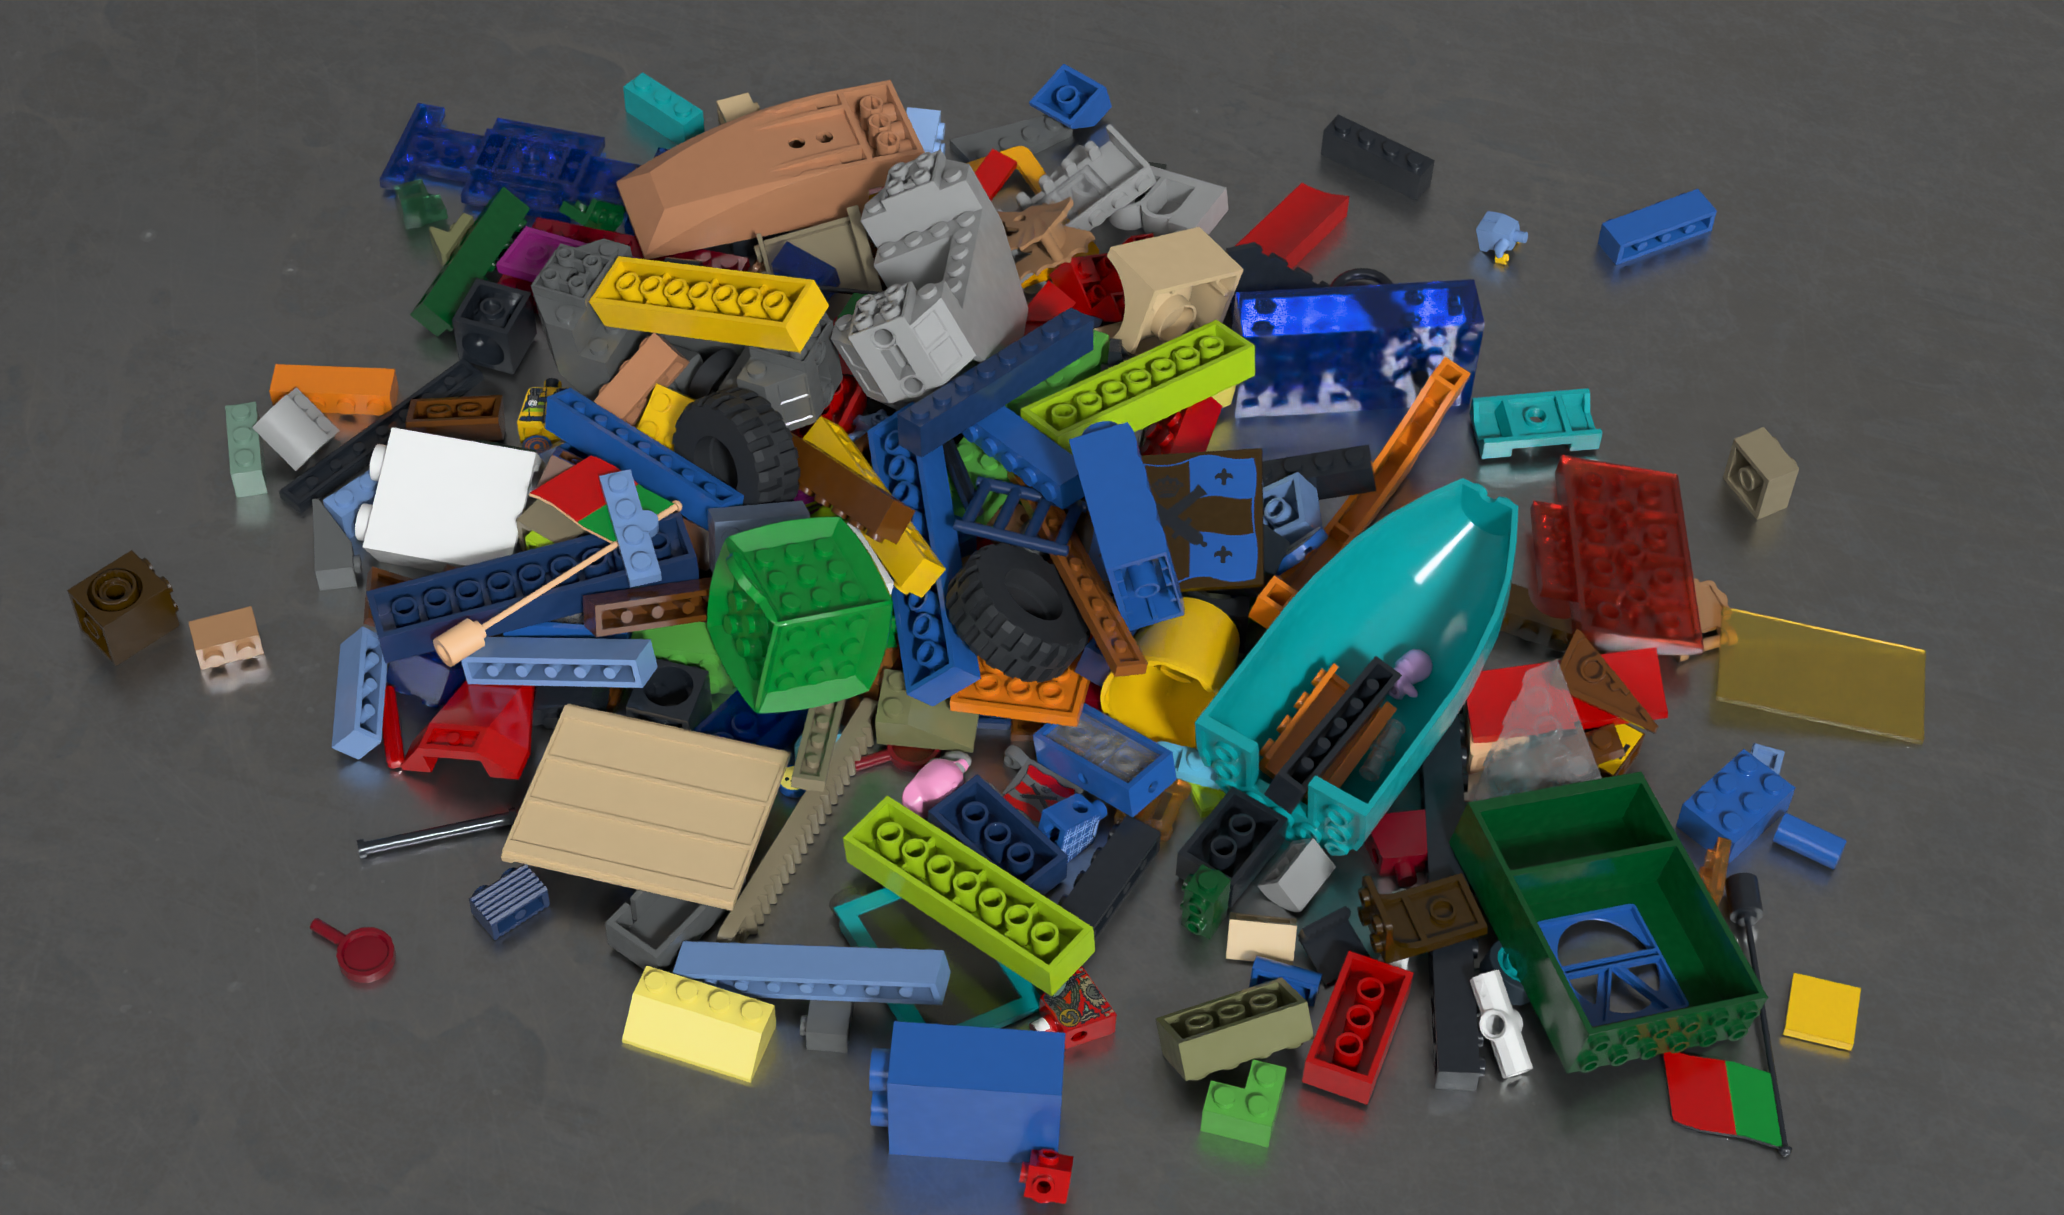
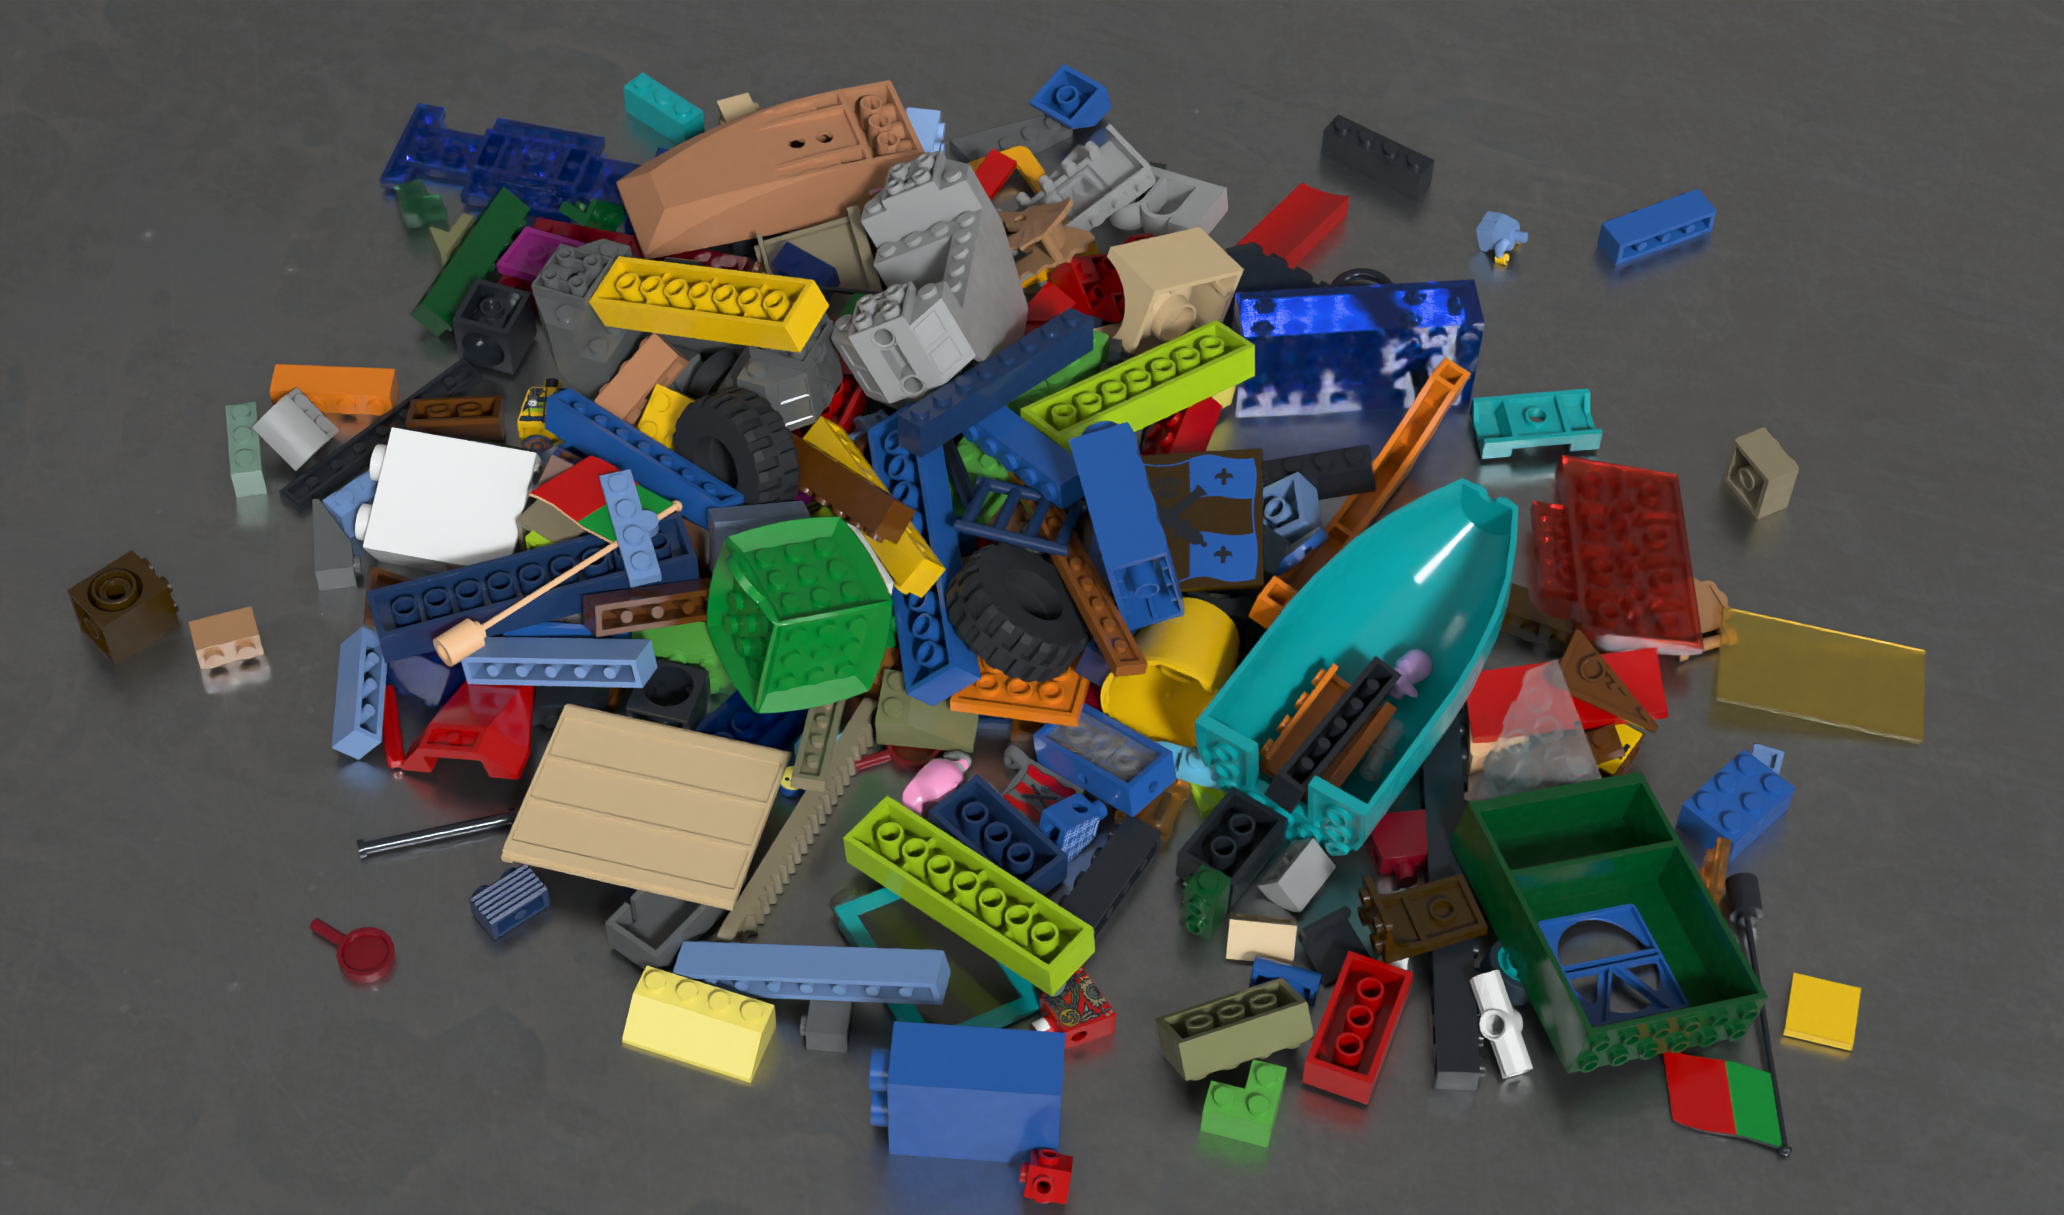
blue brick [1773,813,1847,870] -> none

